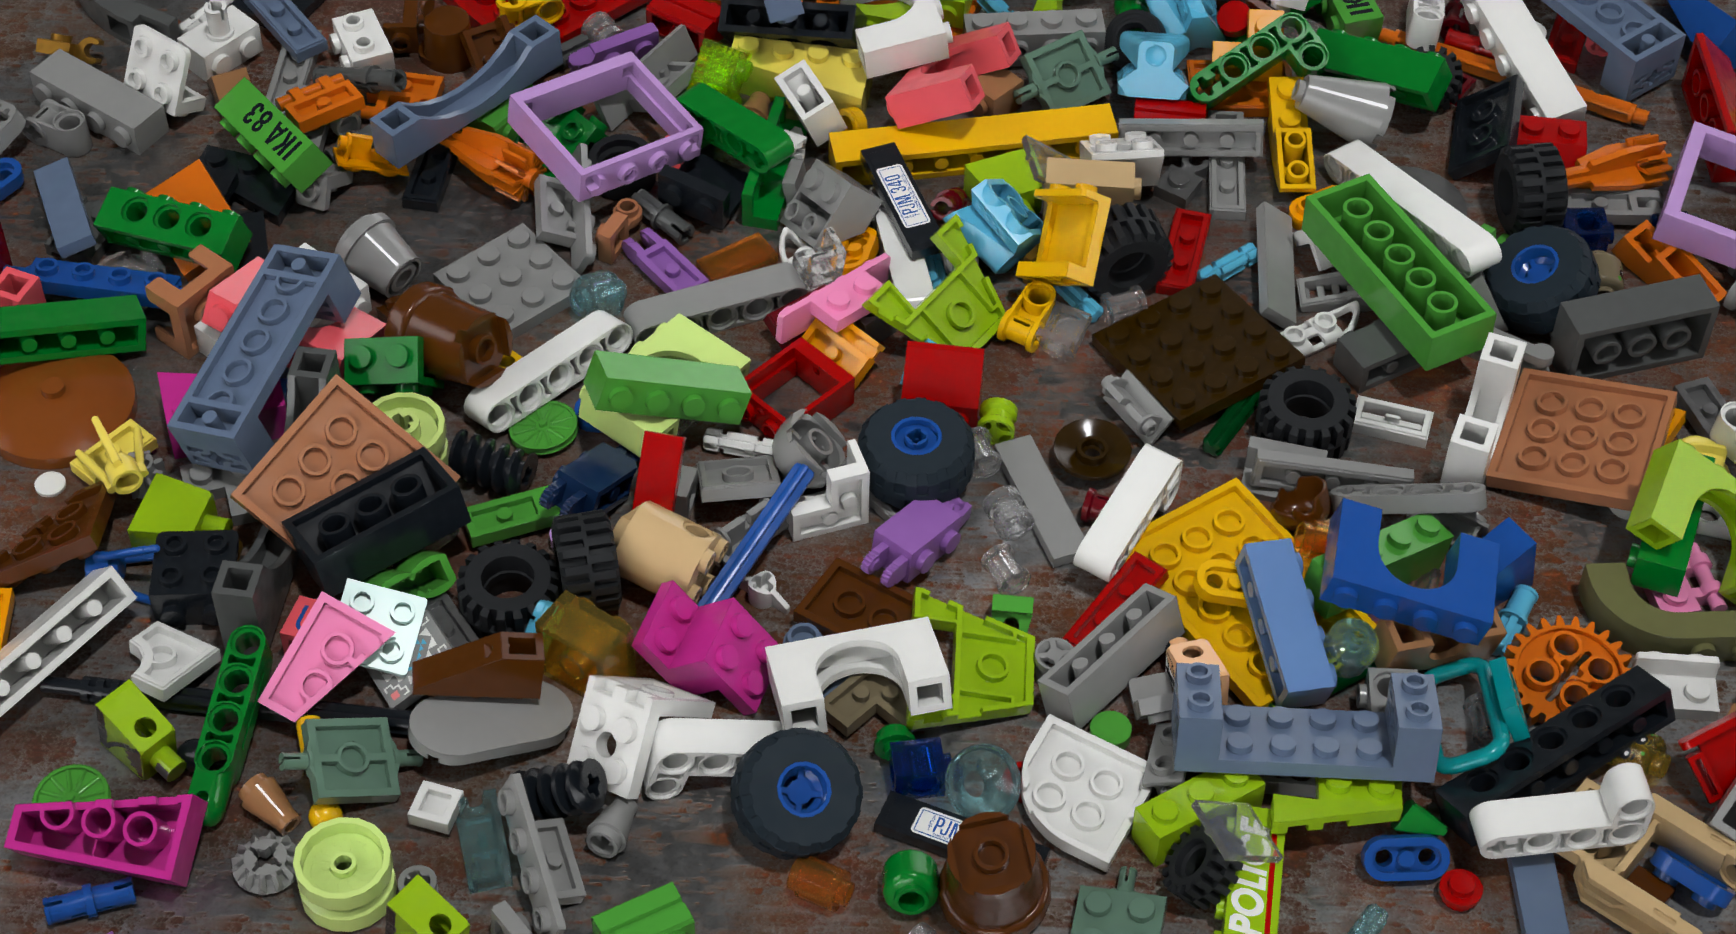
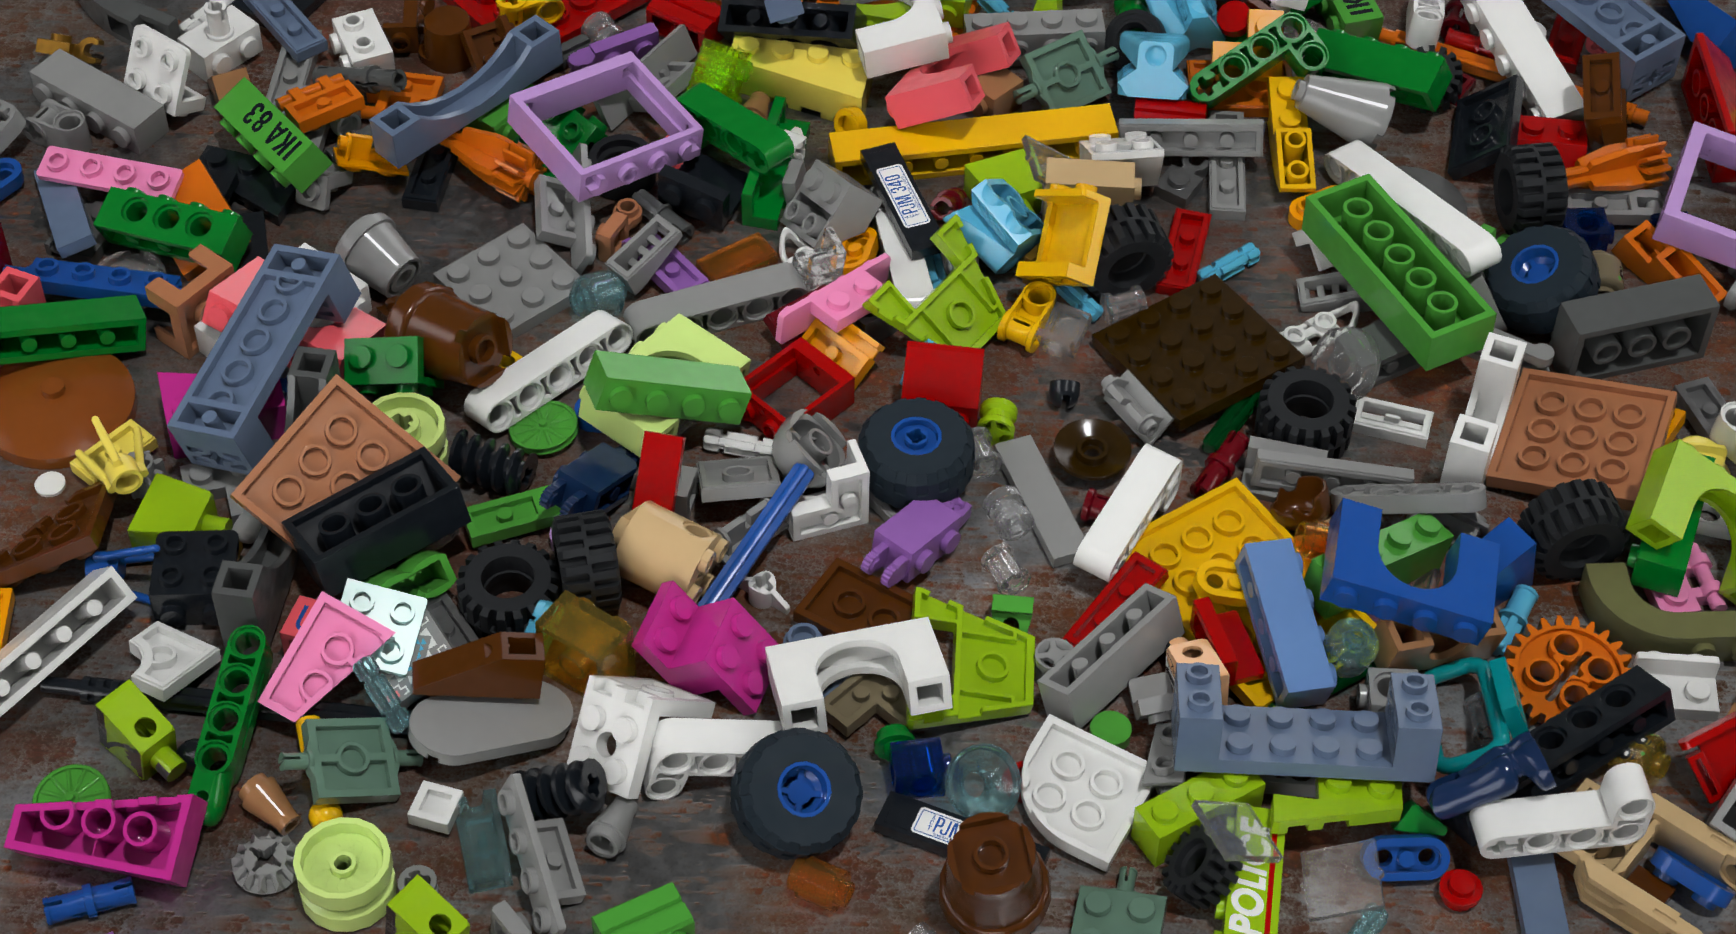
white slope [774,59,848,147] -> none
green head [882,849,940,915] -> none
light grey tile [1256,201,1297,329] -> none
none -> bright pink bracket [36,146,184,199]
none -> white hinge [232,510,263,544]
none -> clear light blue axle [353,655,410,734]
none -> light grey slope [604,214,683,296]
none -> black hinge [1049,380,1080,409]
none -> dark red pin [1189,430,1249,498]
none -> red panel [1190,597,1265,686]
none -> clear piece [1300,838,1385,922]
none -> clear tile [1311,326,1381,400]
none -> dark blue piece [1425,730,1557,820]
none -> black tyre [1517,479,1631,581]
none -> reddish brown panel [1582,52,1628,152]

